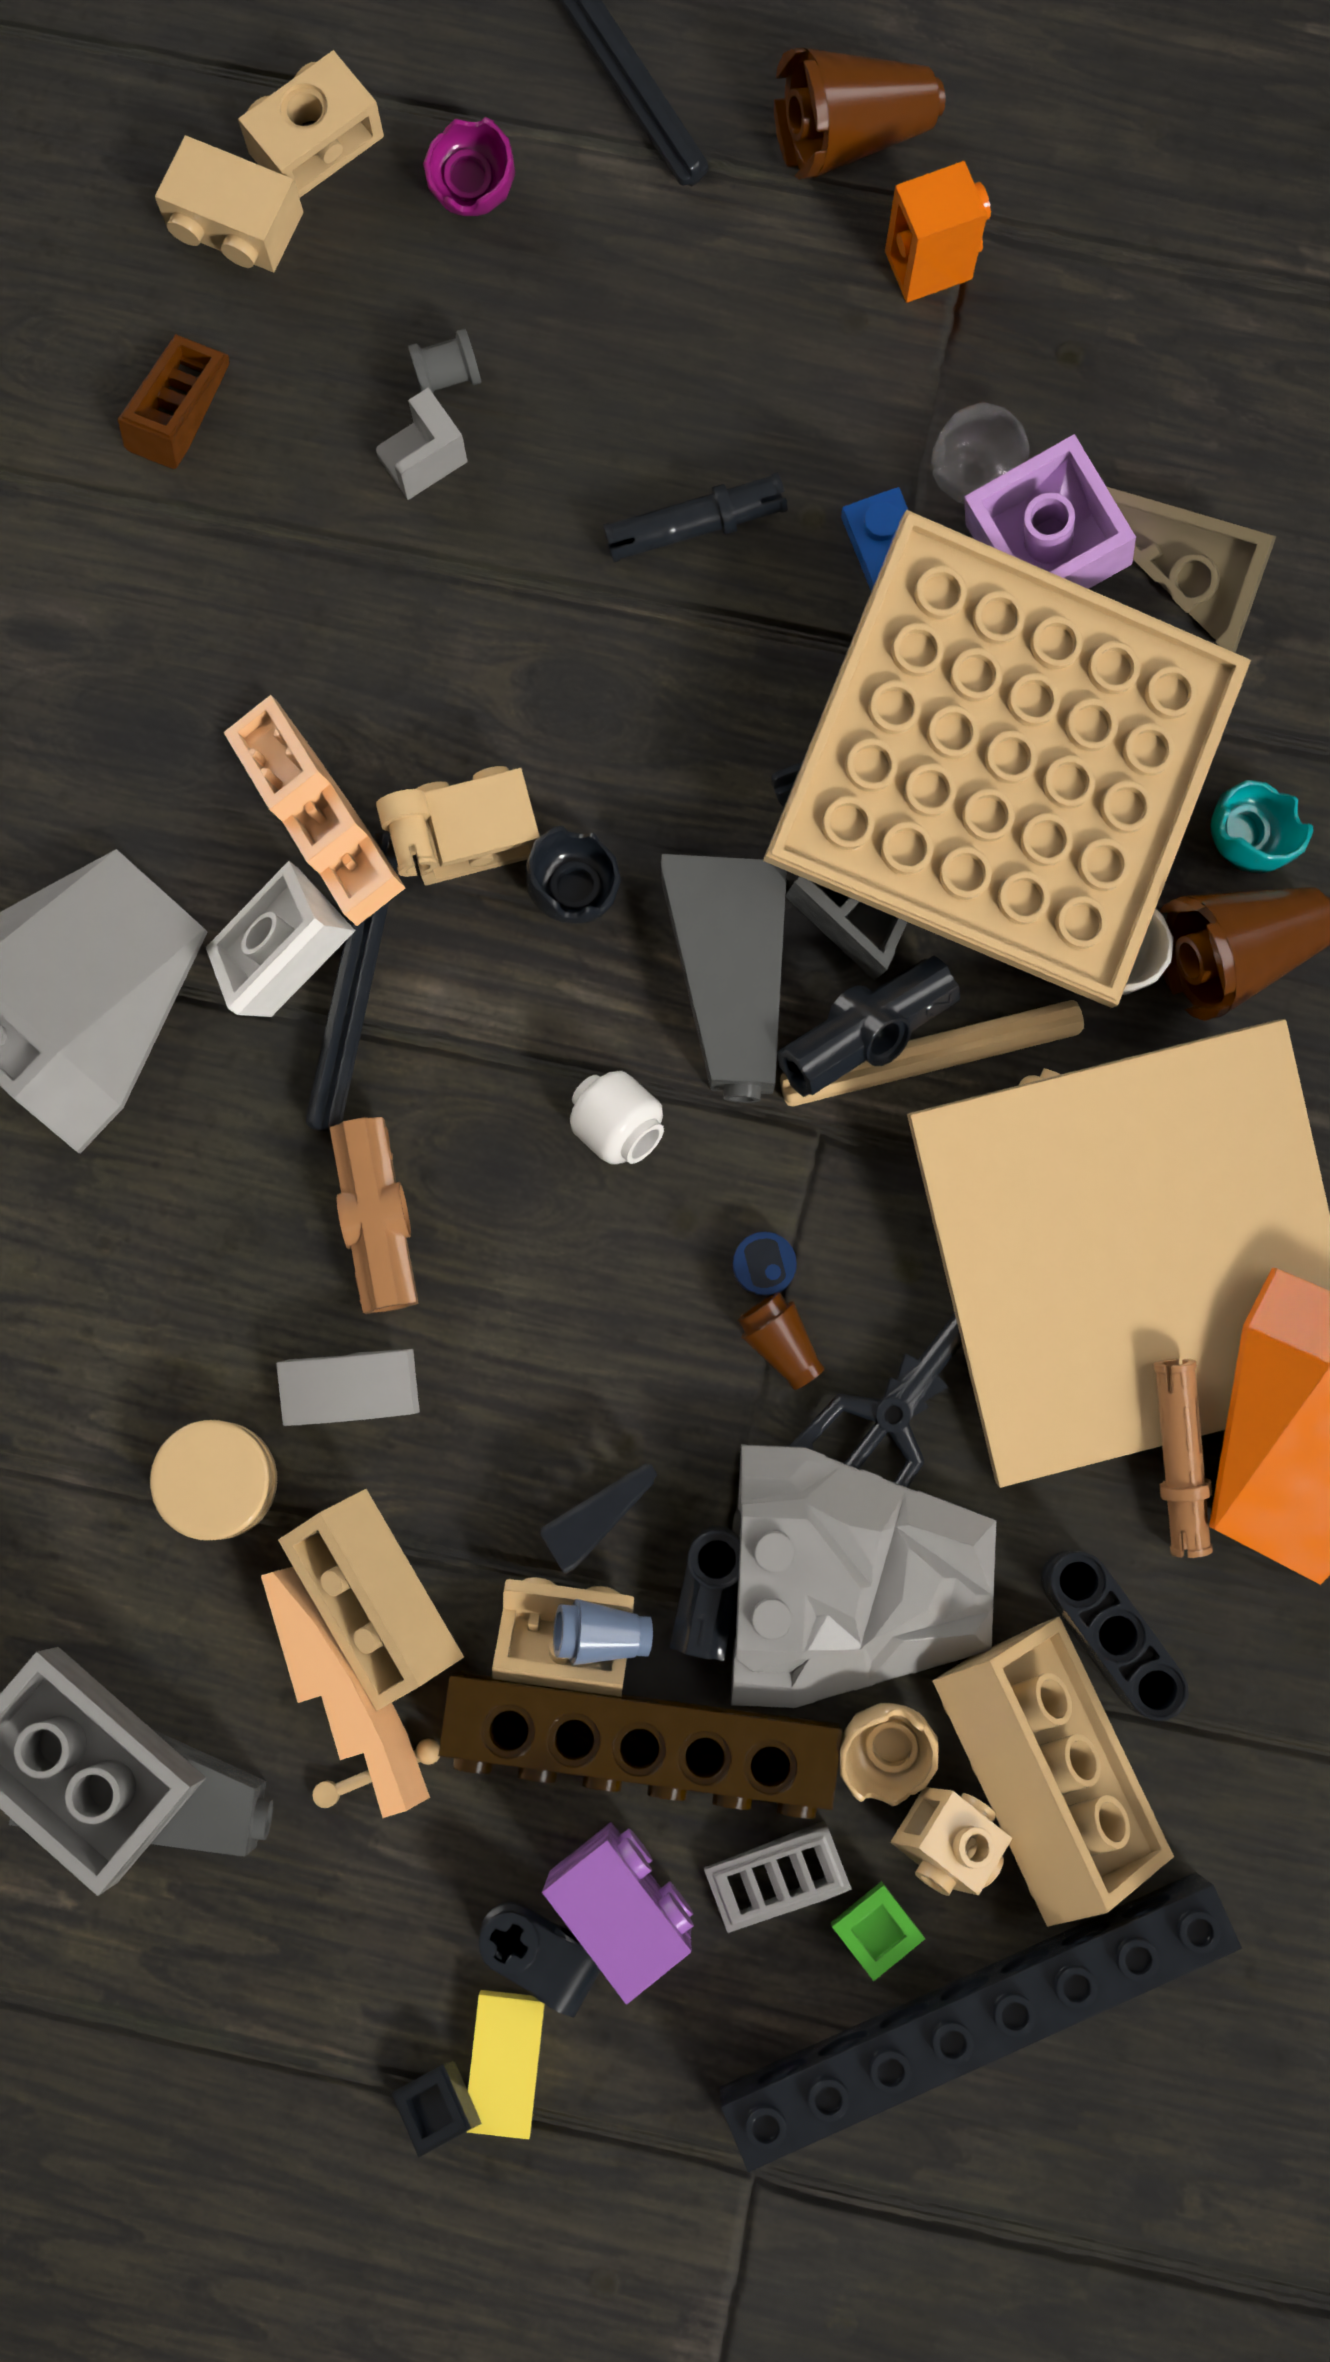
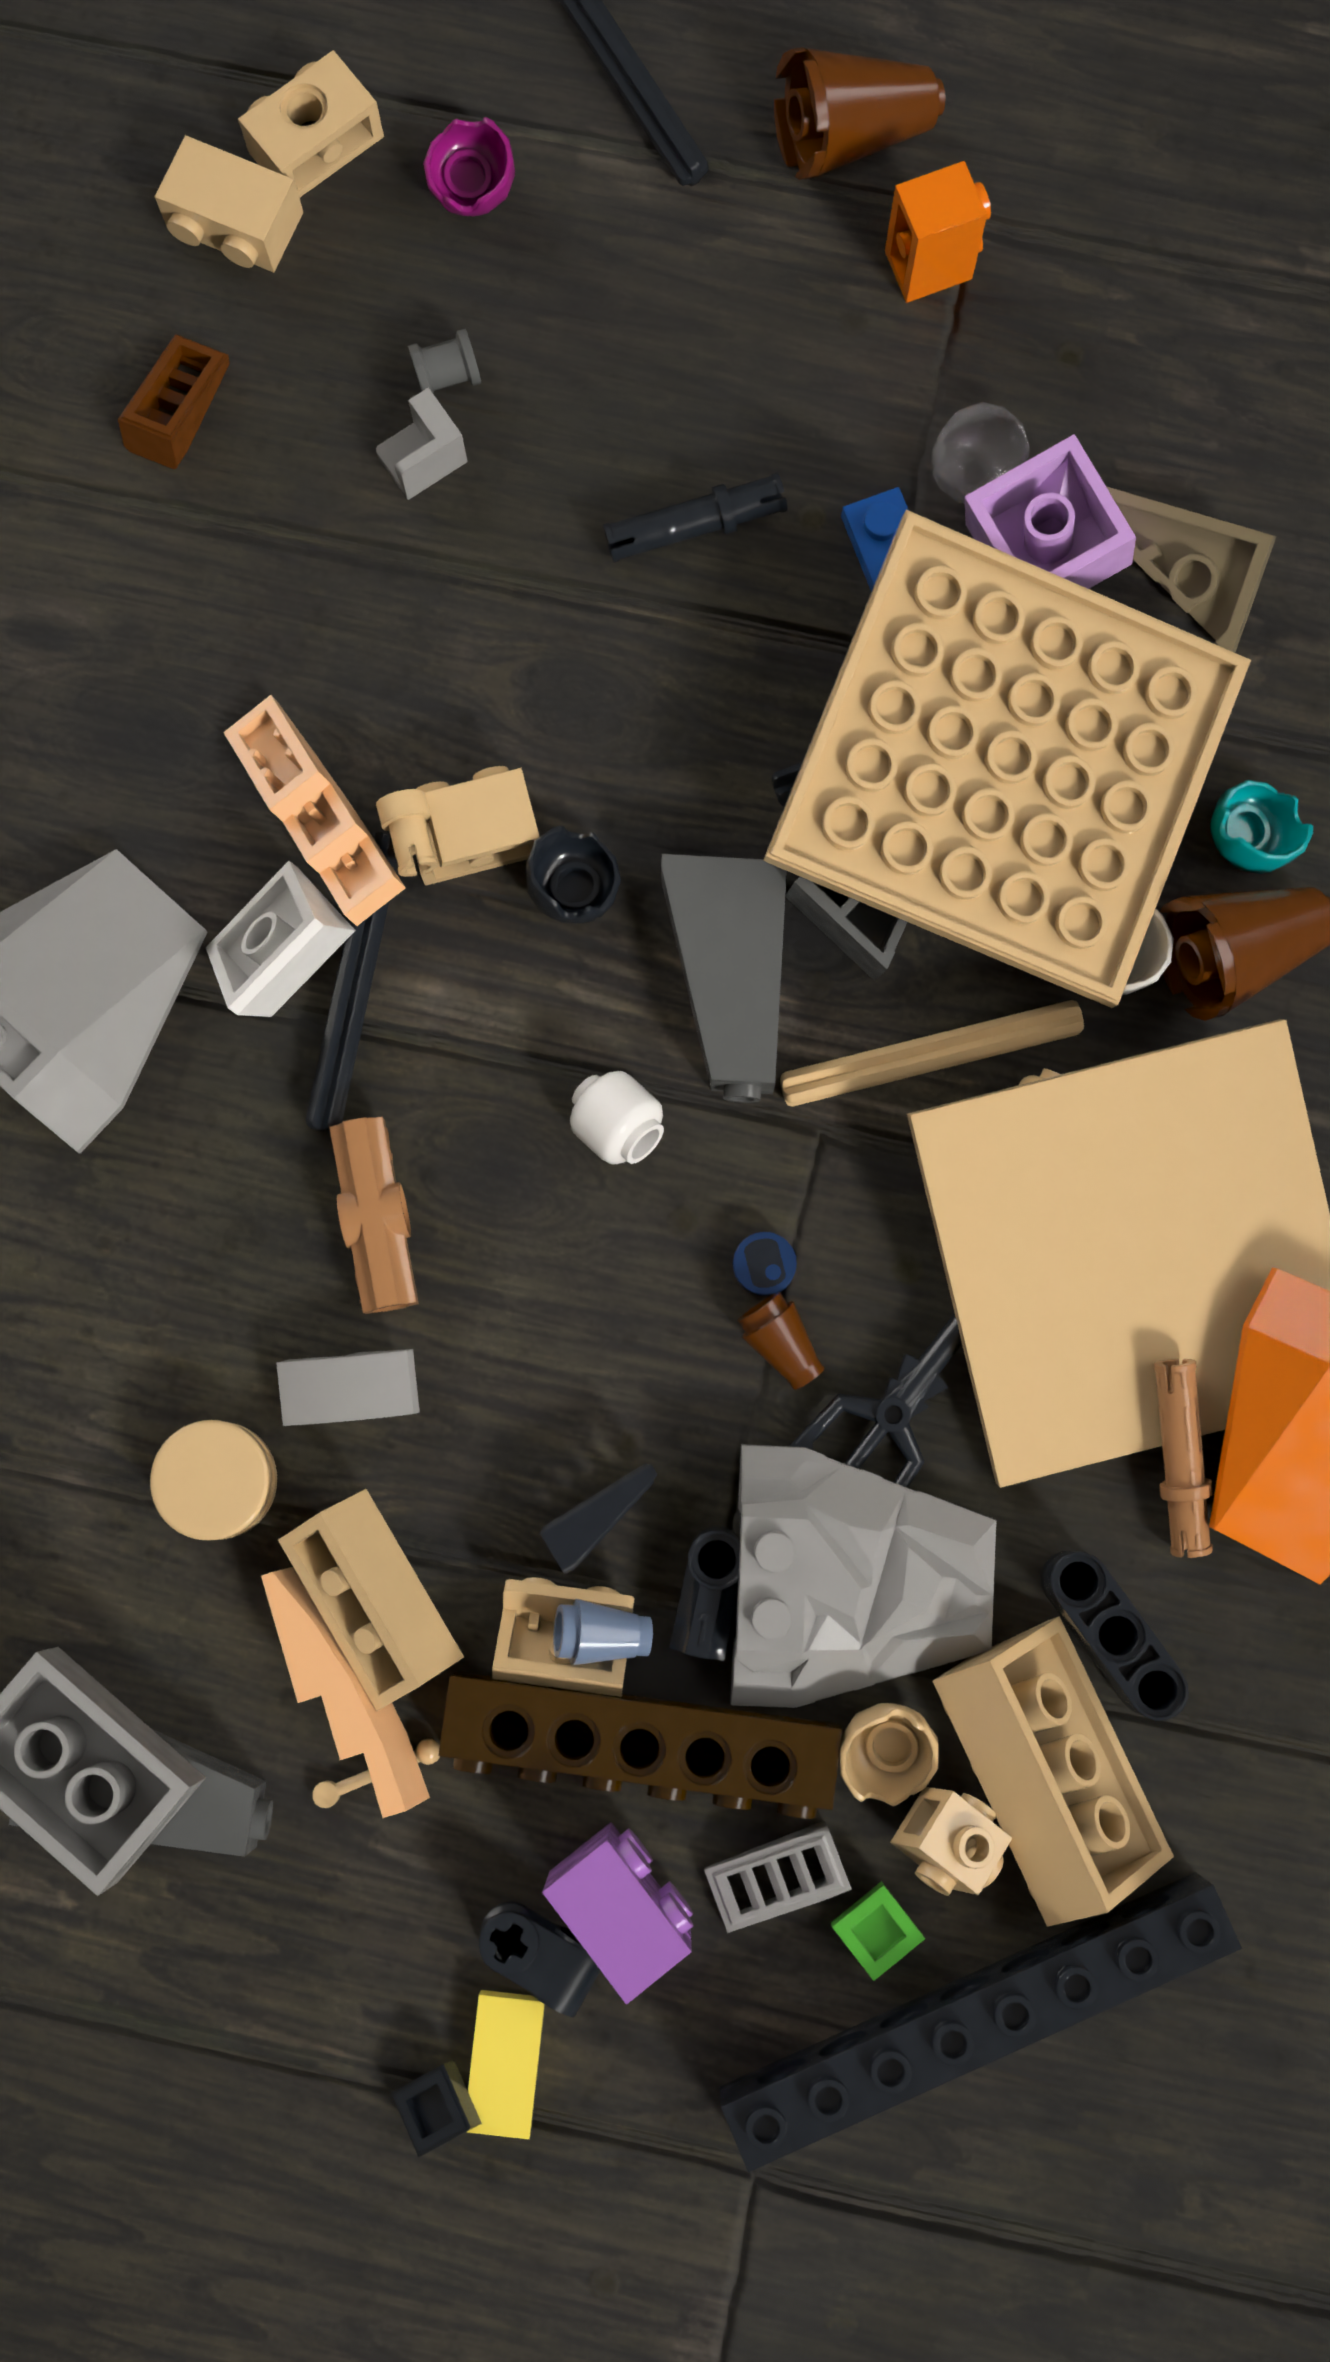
black piece [777,955,960,1097] -> none

